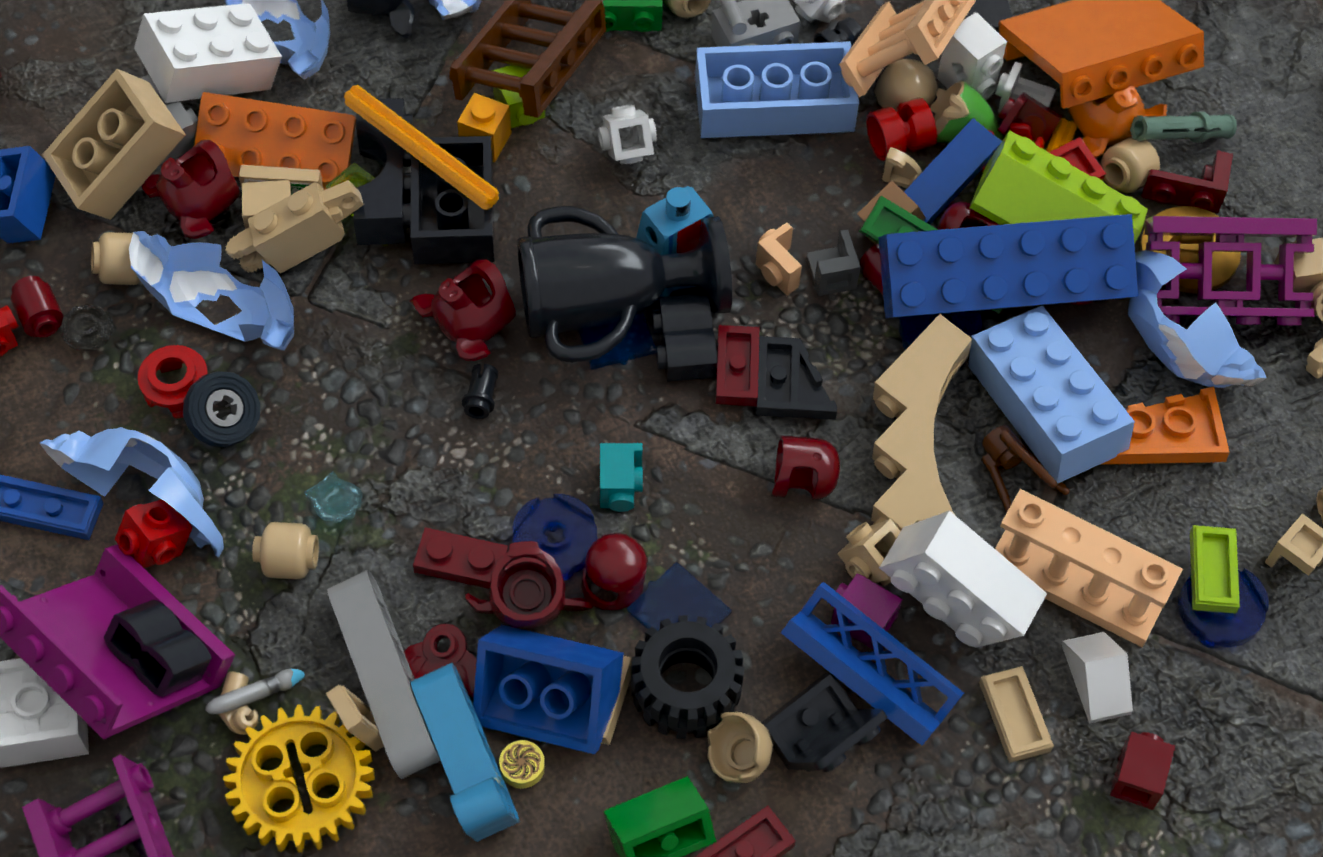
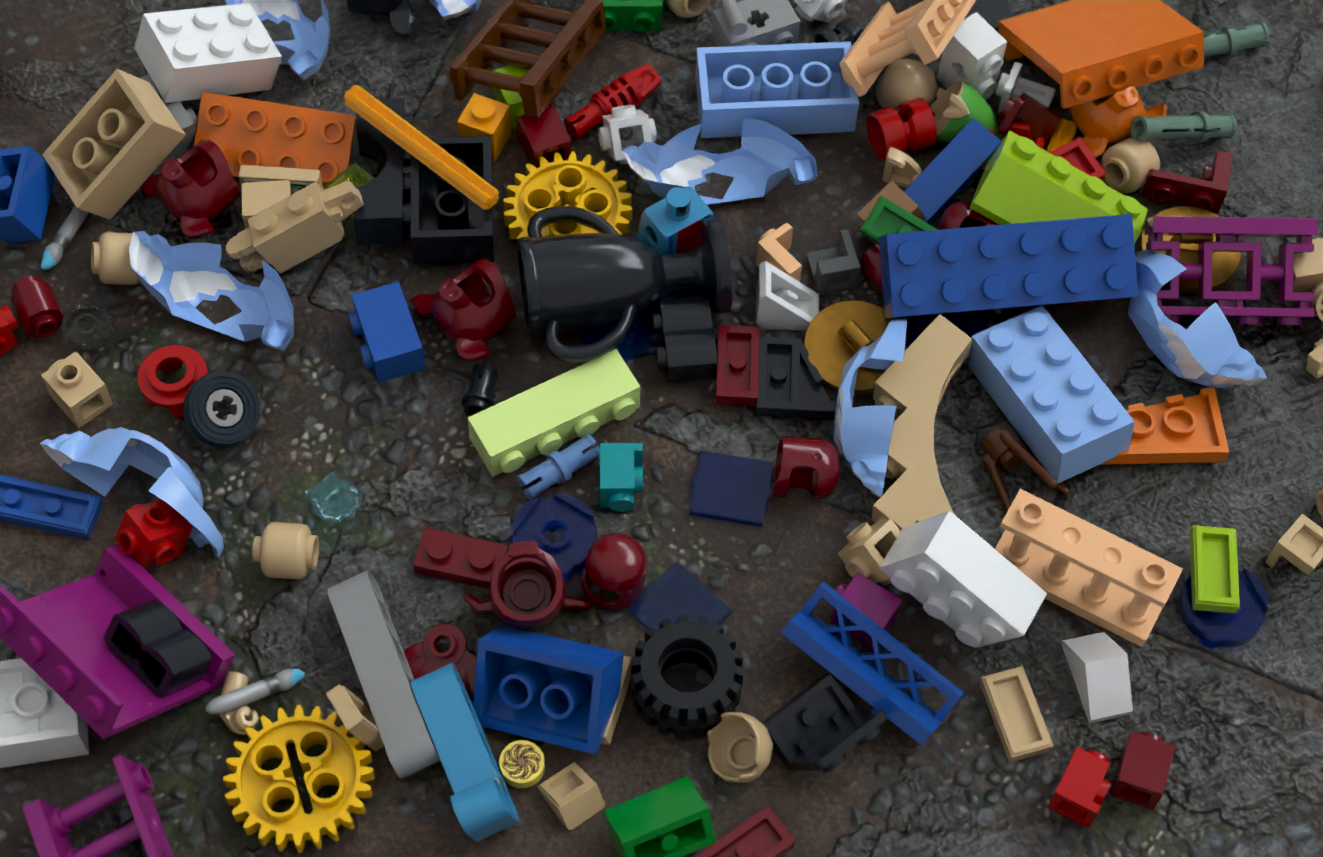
none -> light grey piece [40,206,89,270]
none -> tan brick [41,351,113,428]
none -> blue brick [347,281,425,383]
none -> yellowish green brick [468,349,641,477]
none -> yellow gear [503,152,632,239]
none -> medium blue pin [516,434,600,500]
none -> dark red brick [517,105,571,168]
none -> tan slope [537,762,605,830]
none -> red hinge [563,64,662,140]
none -> light blue animal [623,118,818,205]
none -> clear blue piece [689,450,774,527]
none -> white slope [756,261,819,331]
none -> pearl gold shield [804,301,907,394]
none -> light blue animal [834,318,907,498]
none -> red brick [1047,747,1111,829]
none -> sand green pin [1204,22,1270,58]

